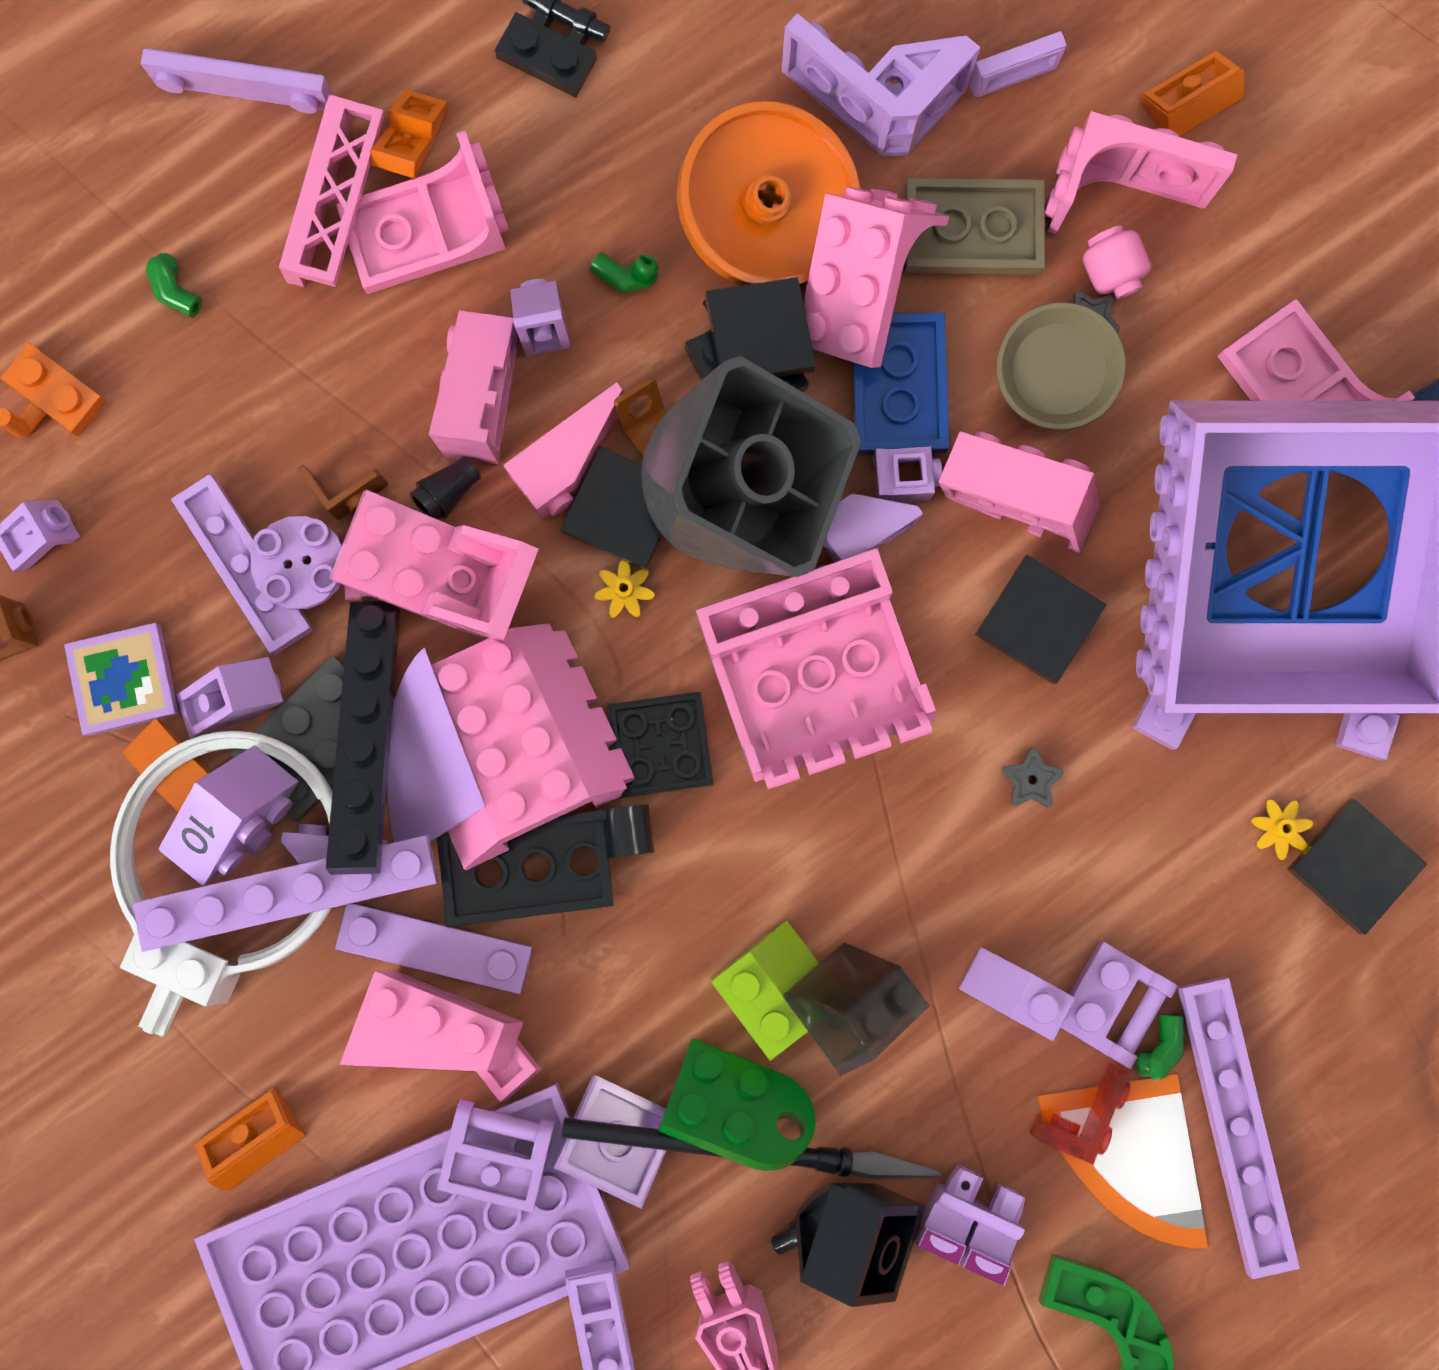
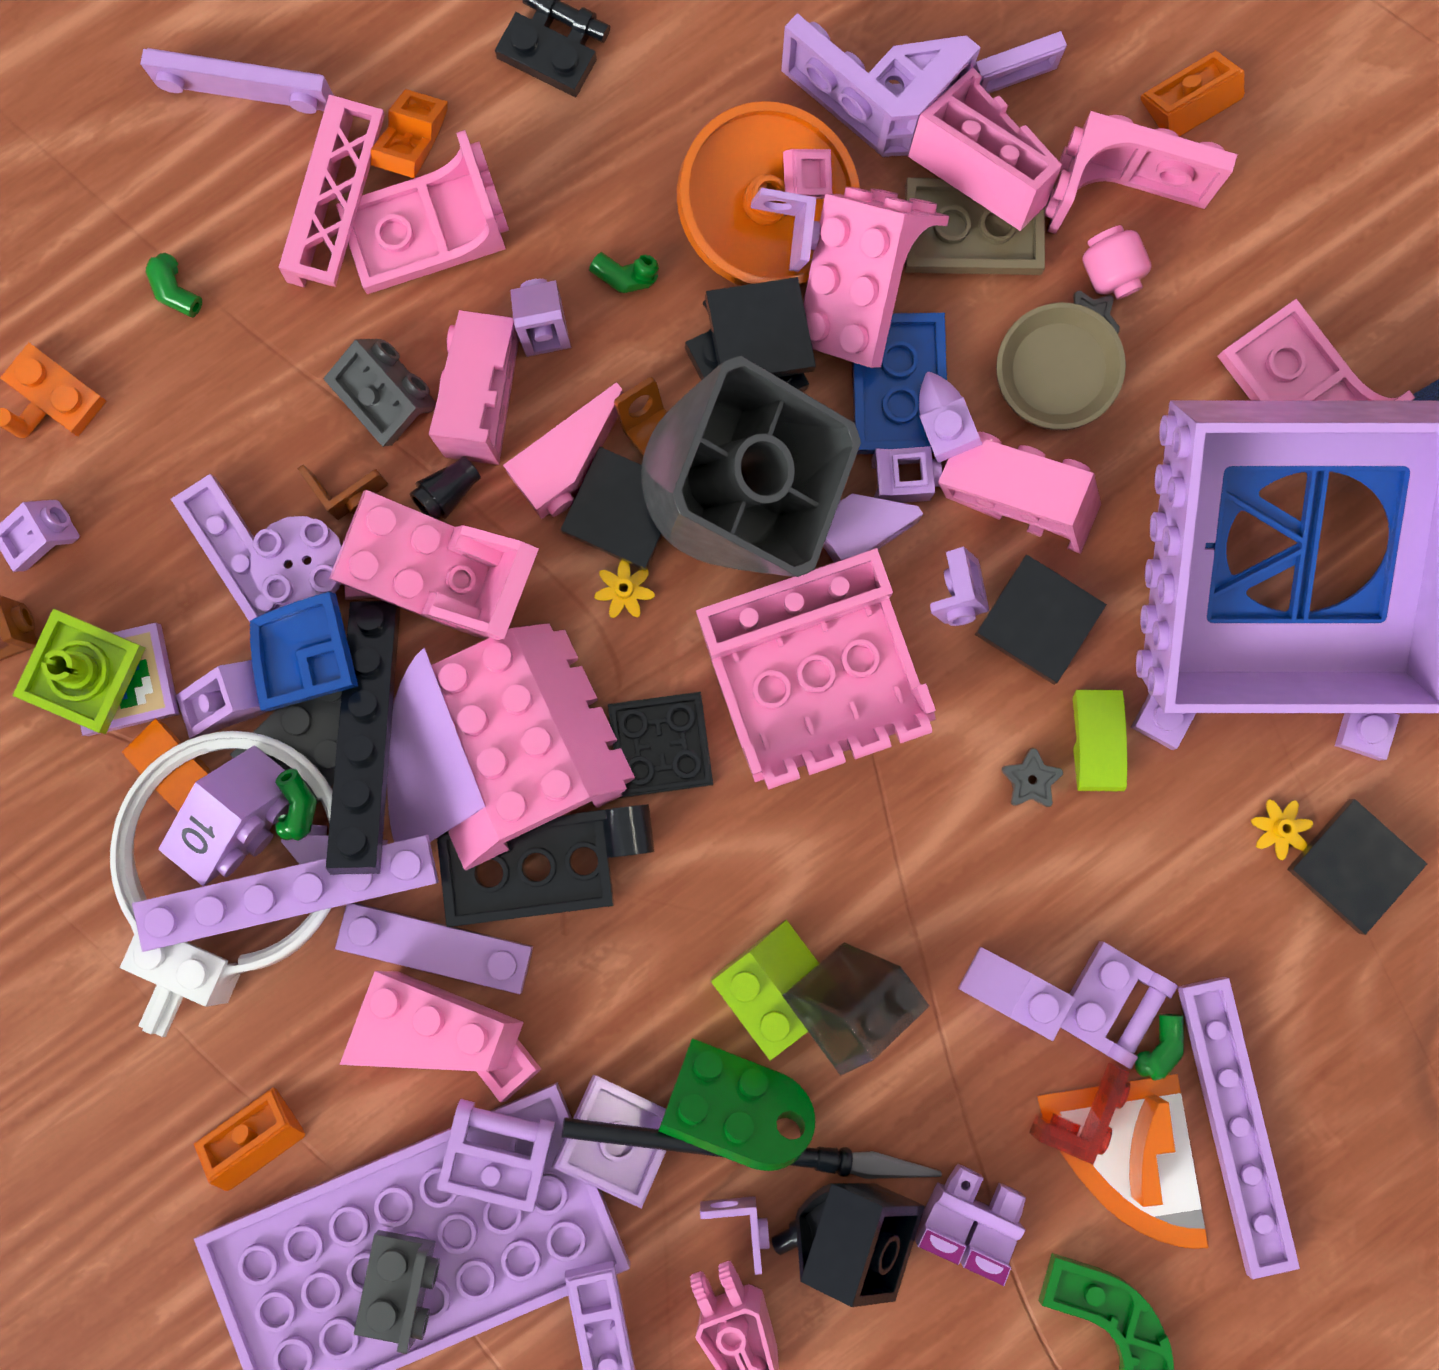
none -> lime plate [12,609,146,734]
none -> blue plate [250,591,358,711]
none -> green arm [275,769,317,841]
none -> dark grey bracket [323,339,436,447]
none -> dark grey bracket [353,1230,440,1354]
none -> lavender bracket [700,1197,770,1275]
none -> lavender bracket [751,188,820,272]
none -> bright pink tile [783,149,833,199]
none -> bright pink wedge [908,67,1062,231]
none -> lavender plate [919,372,982,463]
none -> lavender bracket [930,546,990,626]
none -> lime slope [1072,690,1127,791]
none -> orange slope [1129,1095,1176,1207]

